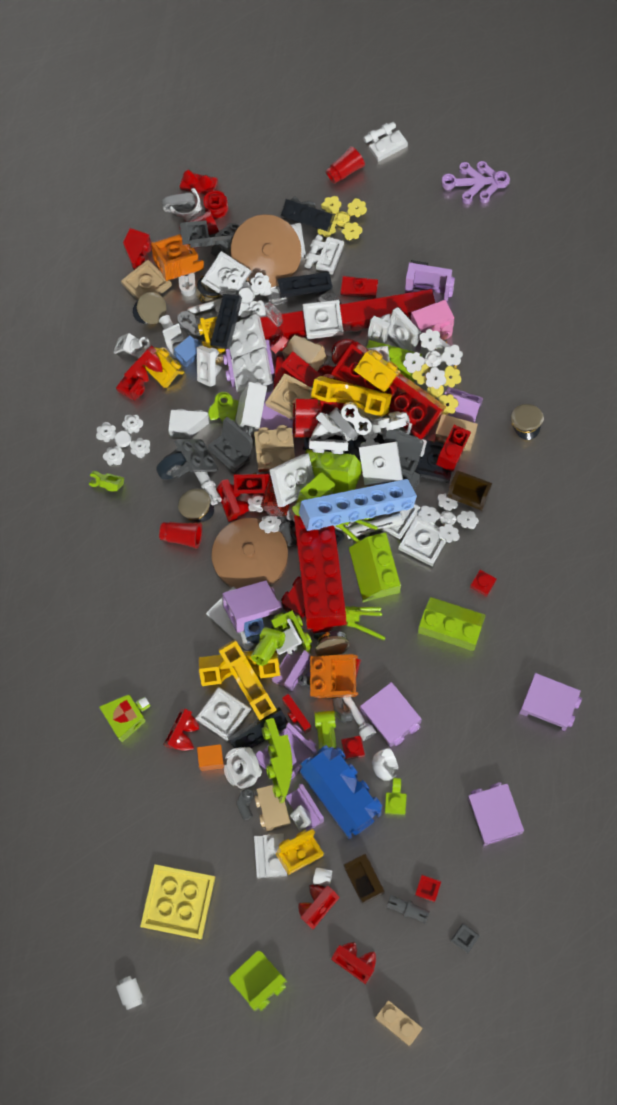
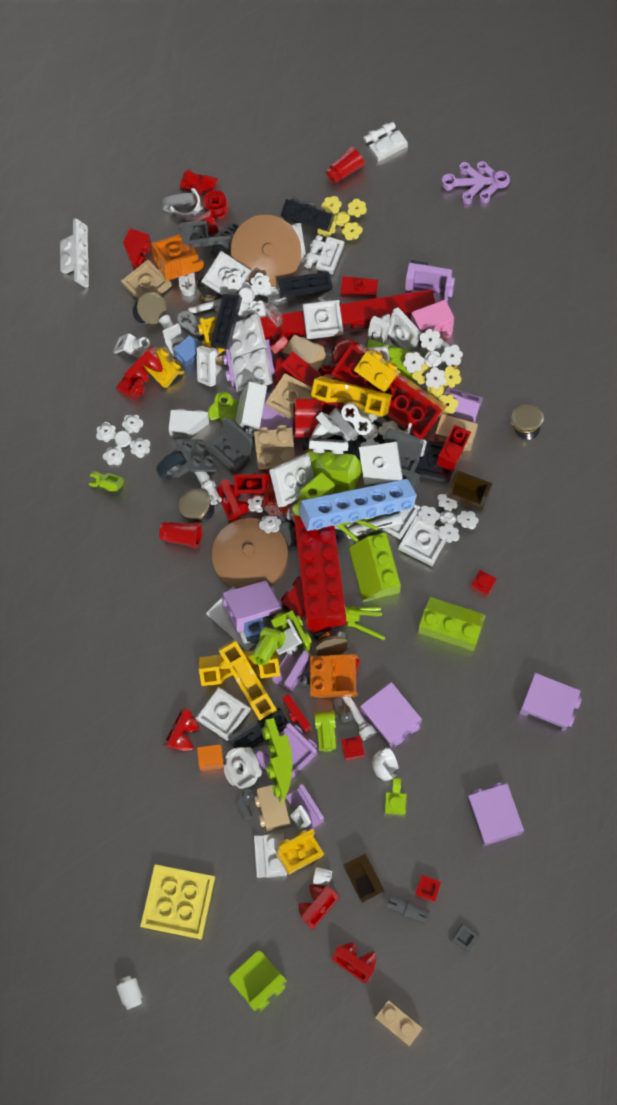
lime torso [99,695,151,743] -> none
blue brick [300,745,382,839] -> none
white plate [371,411,410,432] -> none
none -> white bracket [60,218,89,288]

